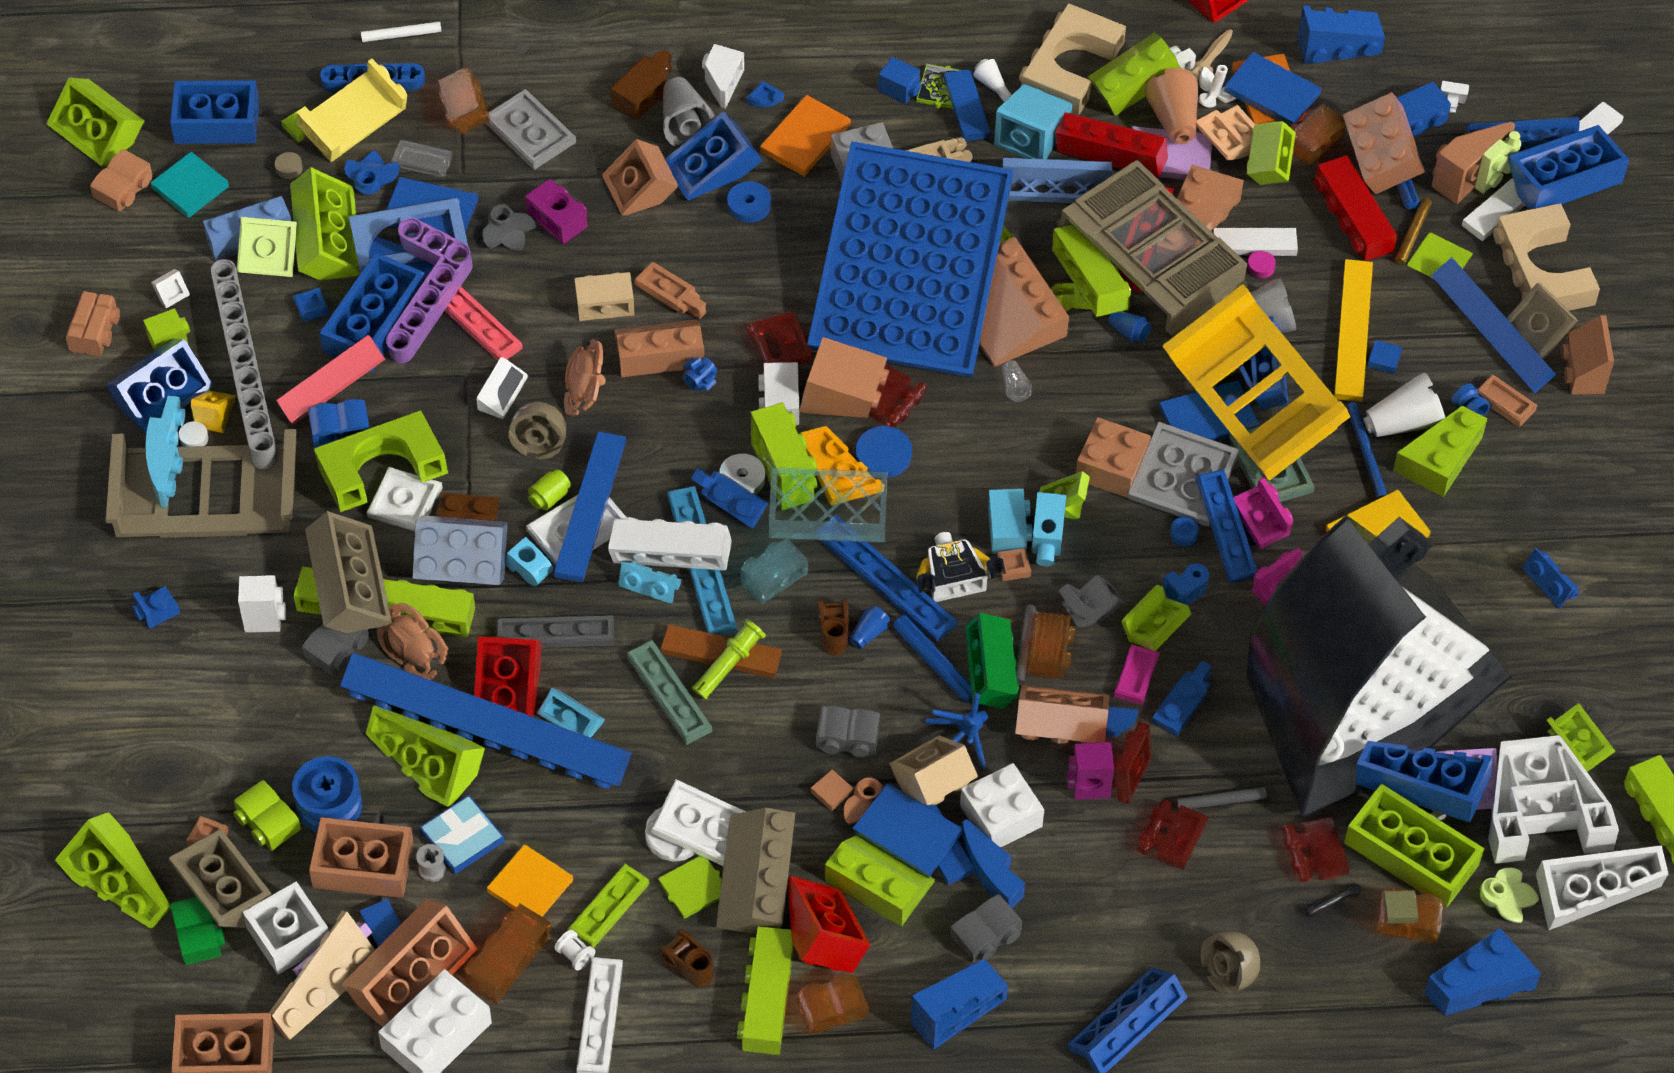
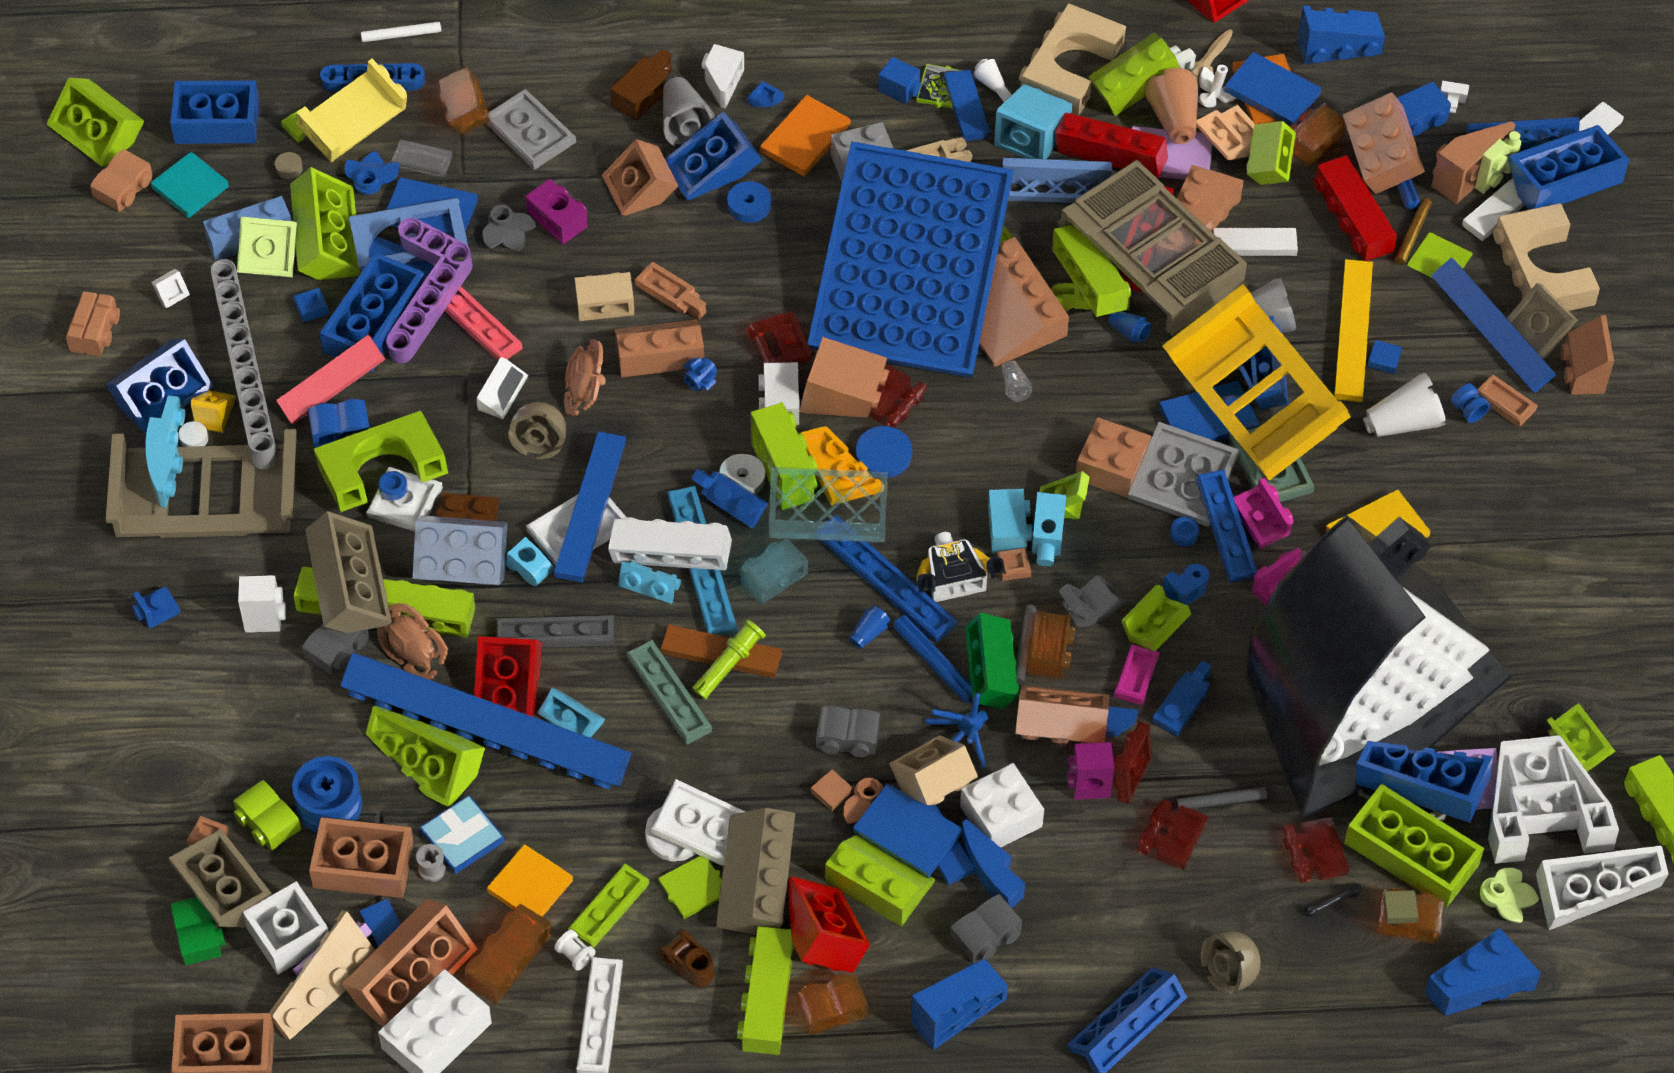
lime wedge [55,812,171,929] -> none
lime brick [143,308,190,351] -> none
lime brick [528,469,571,510] -> none
reddish brown piece [818,599,849,655] -> none
dark pink tile [1247,251,1276,279] -> none
blue bar [1346,403,1387,500] -> none
lime wedge [1393,406,1487,497] -> none
blue hinge [1522,548,1580,609] -> none
none -> blue tile [378,471,408,501]

